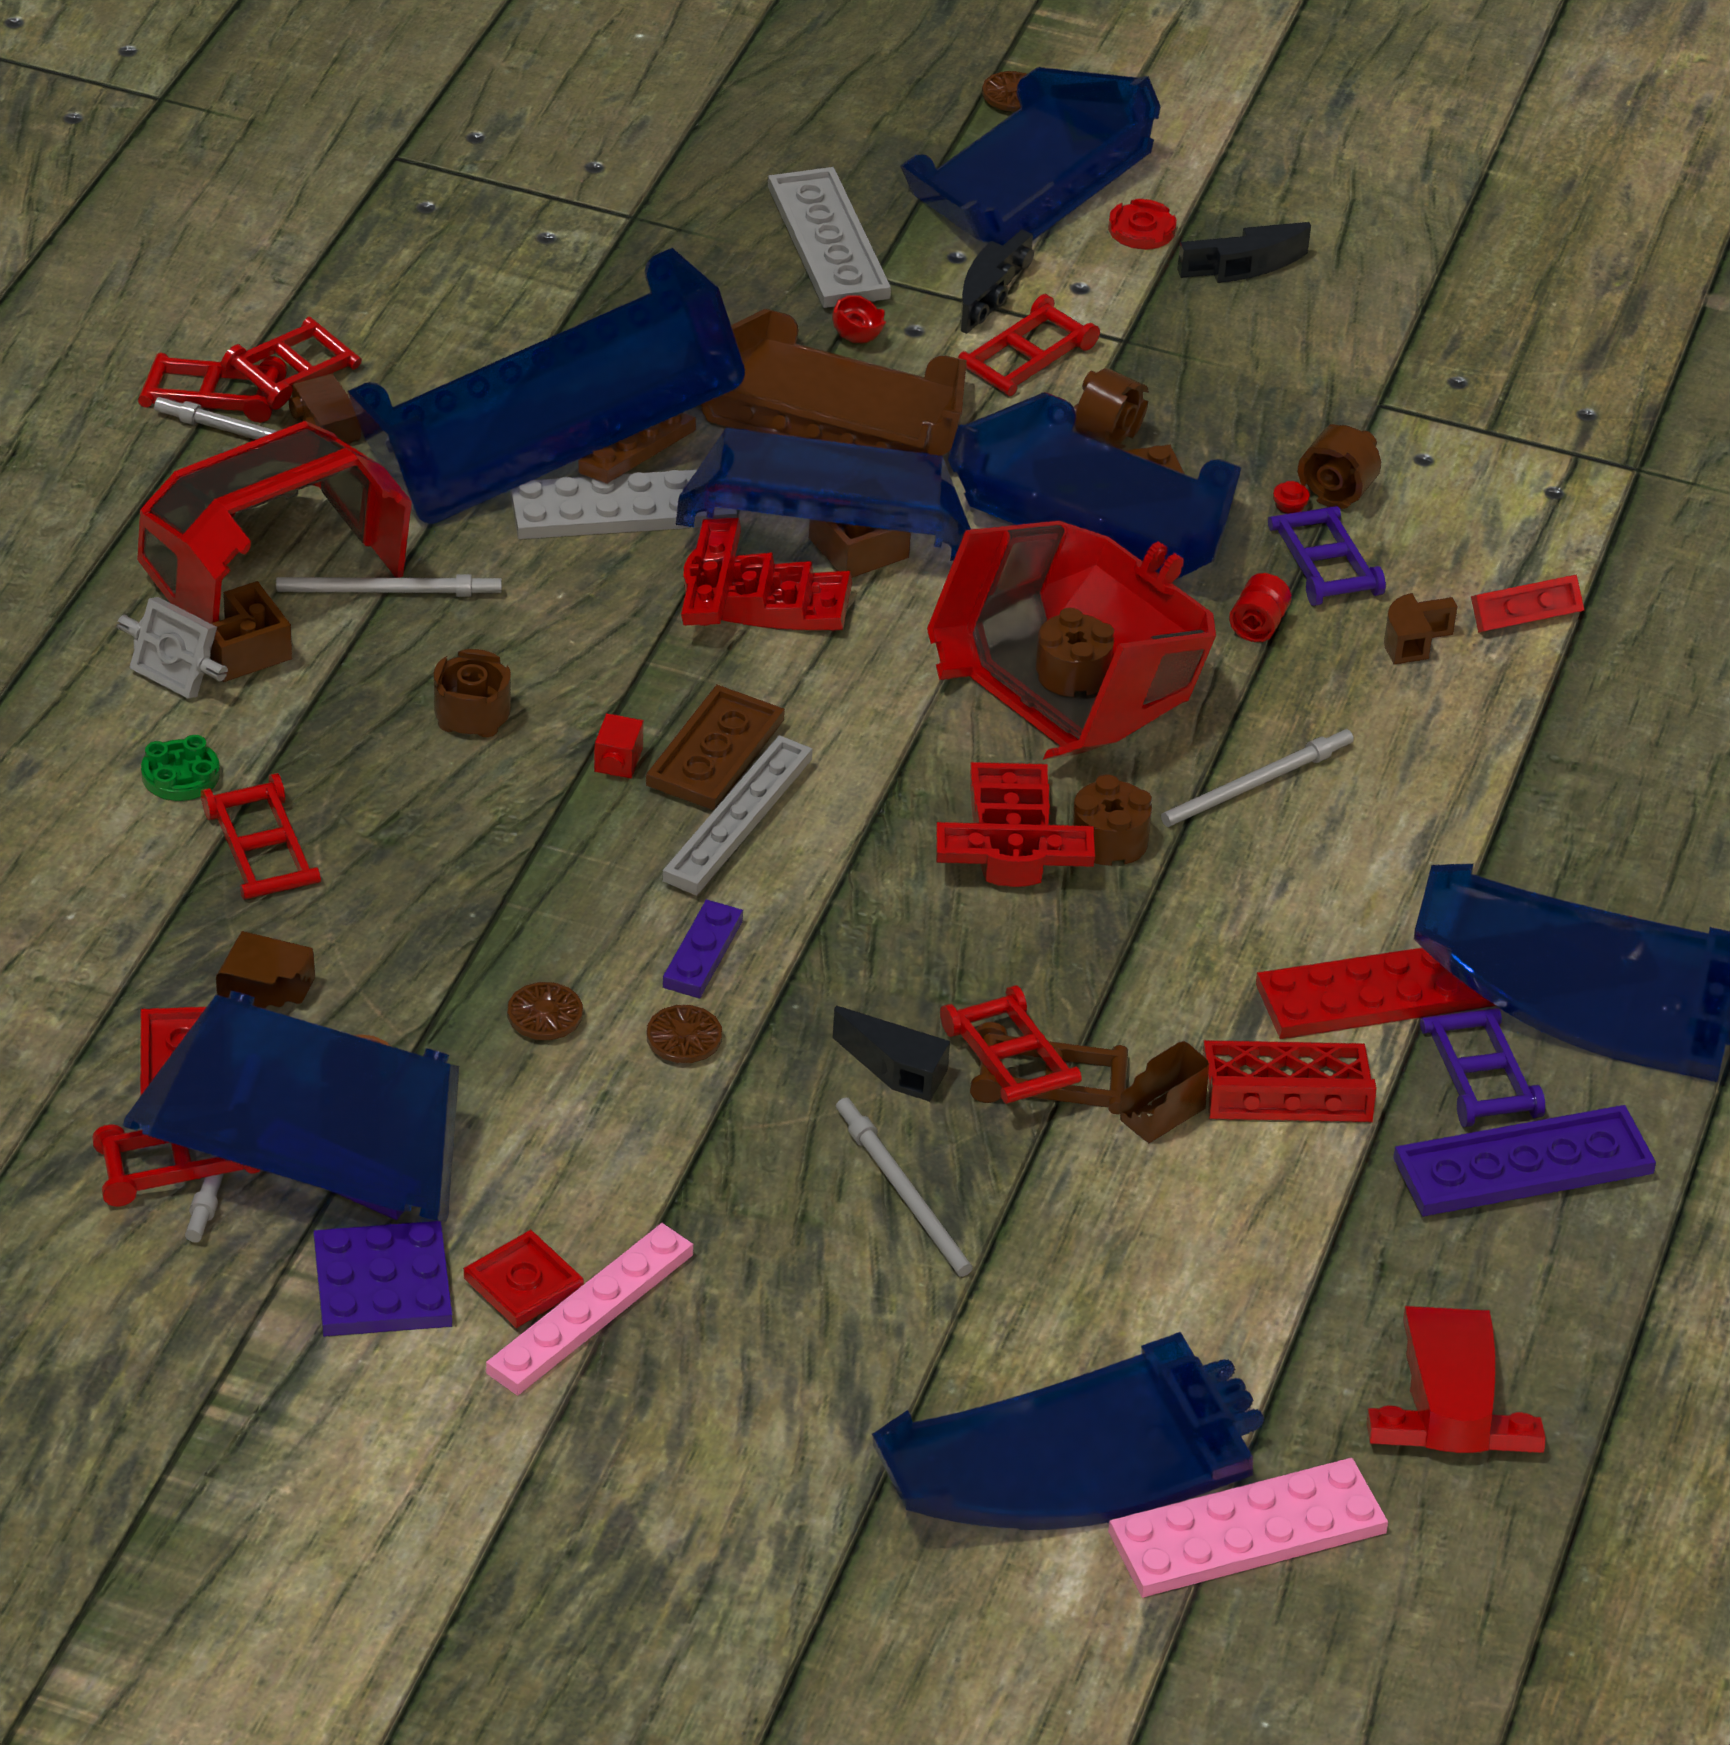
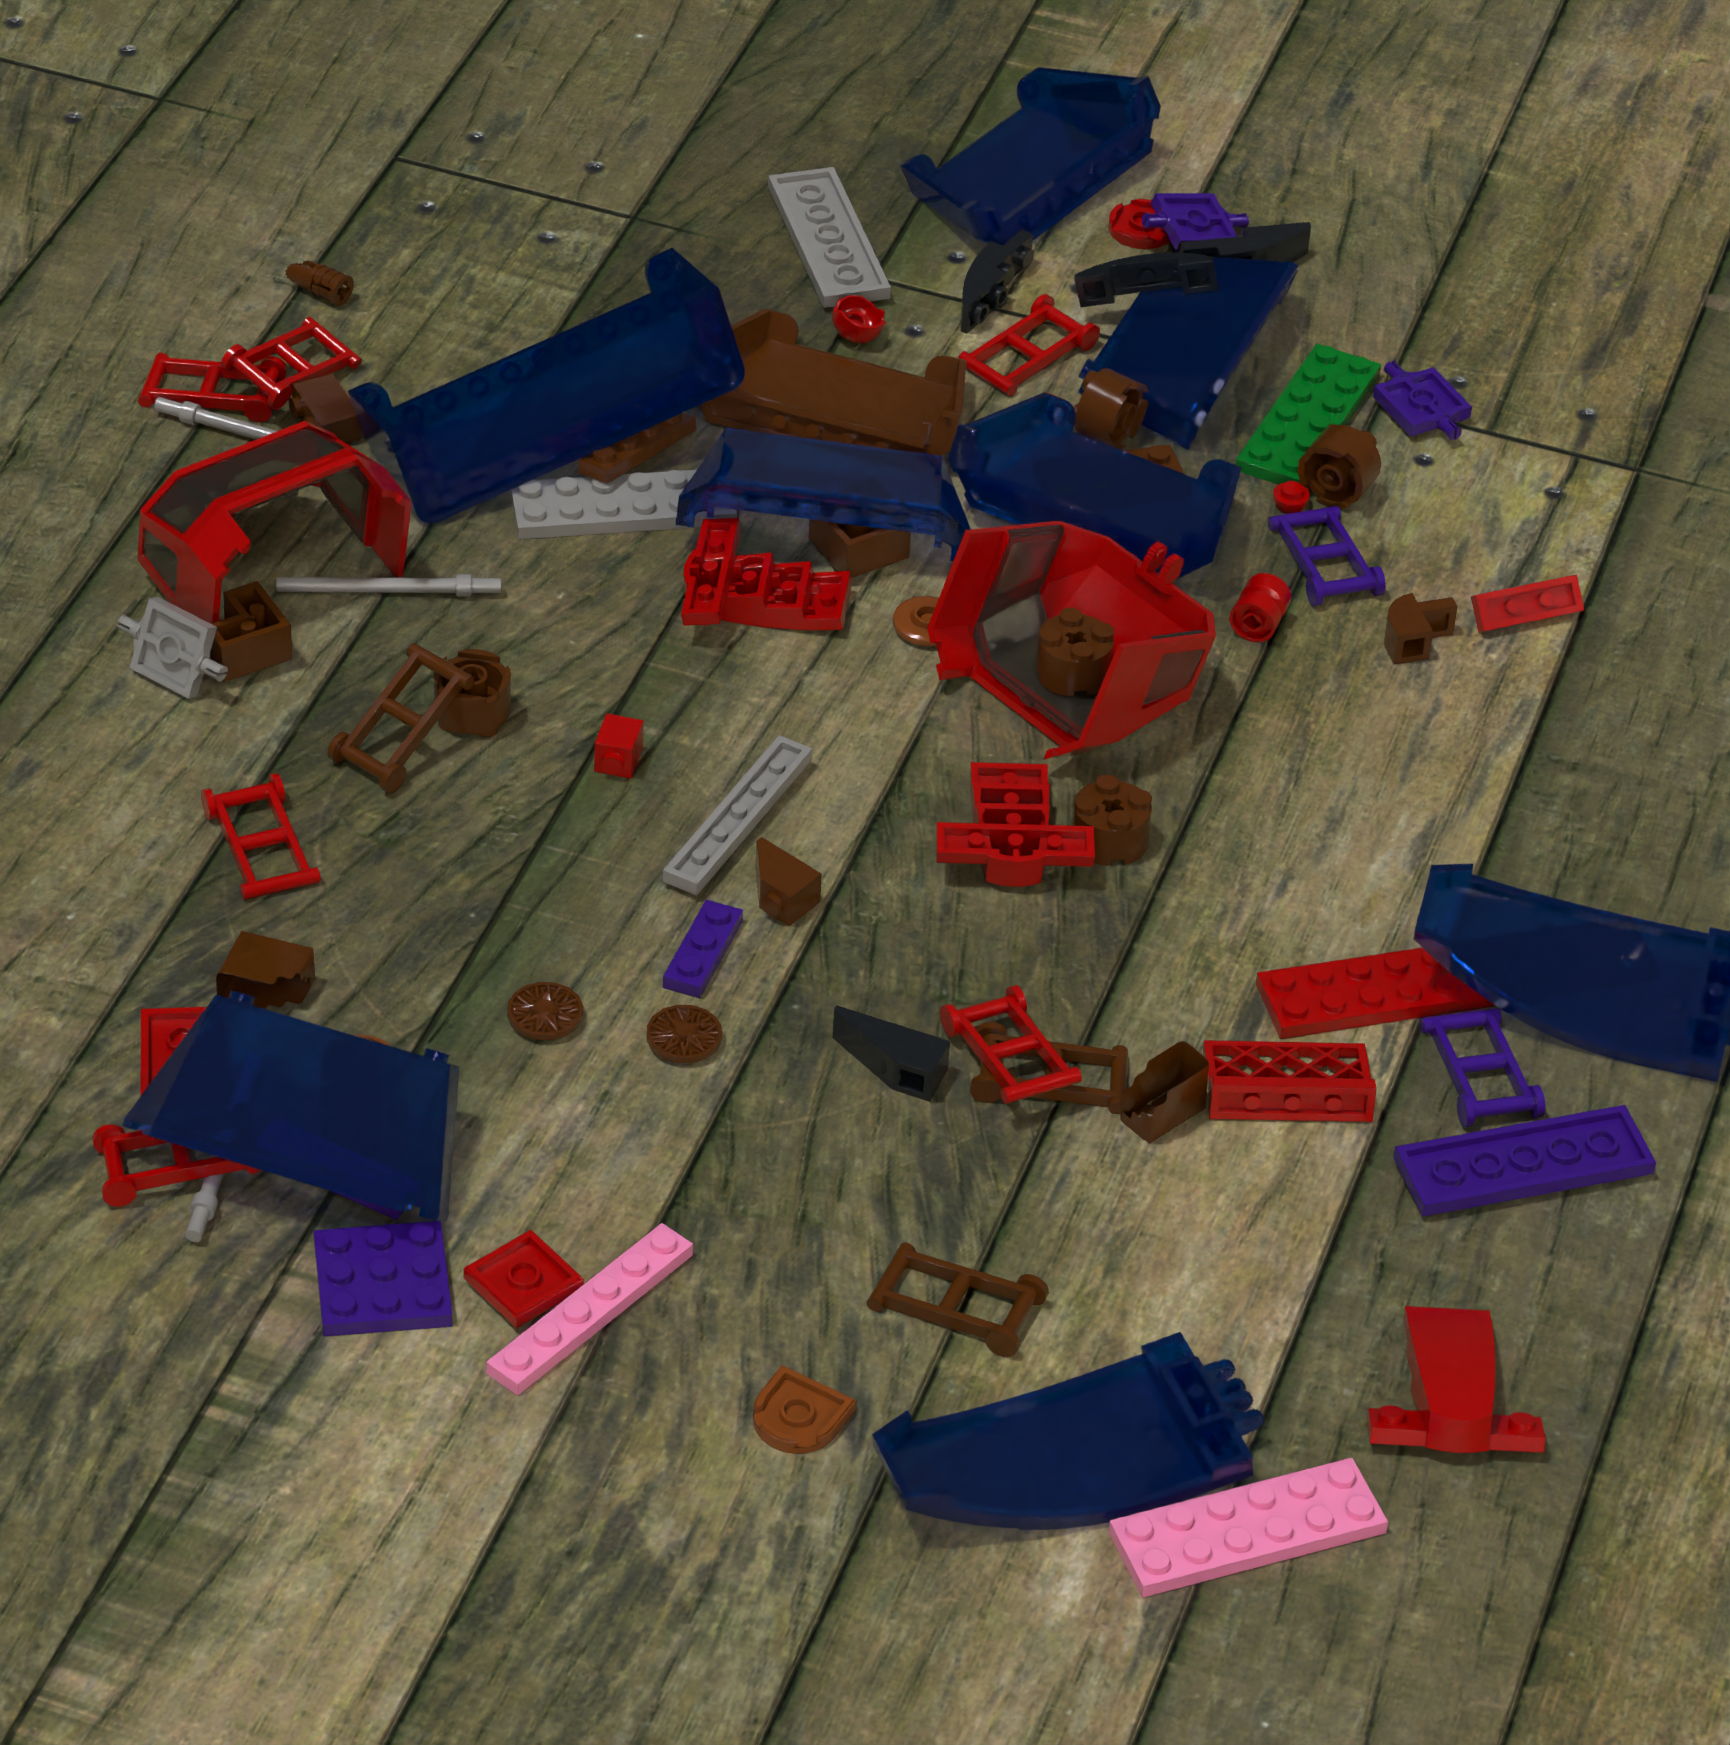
green tile [141,735,220,801] -> none
reddish brown plate [646,684,785,810] -> none
light grey bar [836,1097,973,1277] -> none
reddish brown wheel [982,71,1044,112] -> none
light grey bar [1161,729,1354,827] -> none
none -> reddish brown hinge [285,260,354,306]
none -> reddish brown piece [327,643,475,794]
none -> dark orange tile [753,1365,857,1454]
none -> reddish brown slope [755,837,822,926]
none -> reddish brown piece [867,1242,1049,1357]
none -> dark orange wheel [893,596,939,646]
none -> black slope [1074,253,1219,307]
none -> clear blue windscreen [1078,257,1299,450]
none -> dark purple plate [1142,193,1249,251]
none -> green plate [1235,343,1381,485]
none -> dark purple plate [1373,360,1472,441]

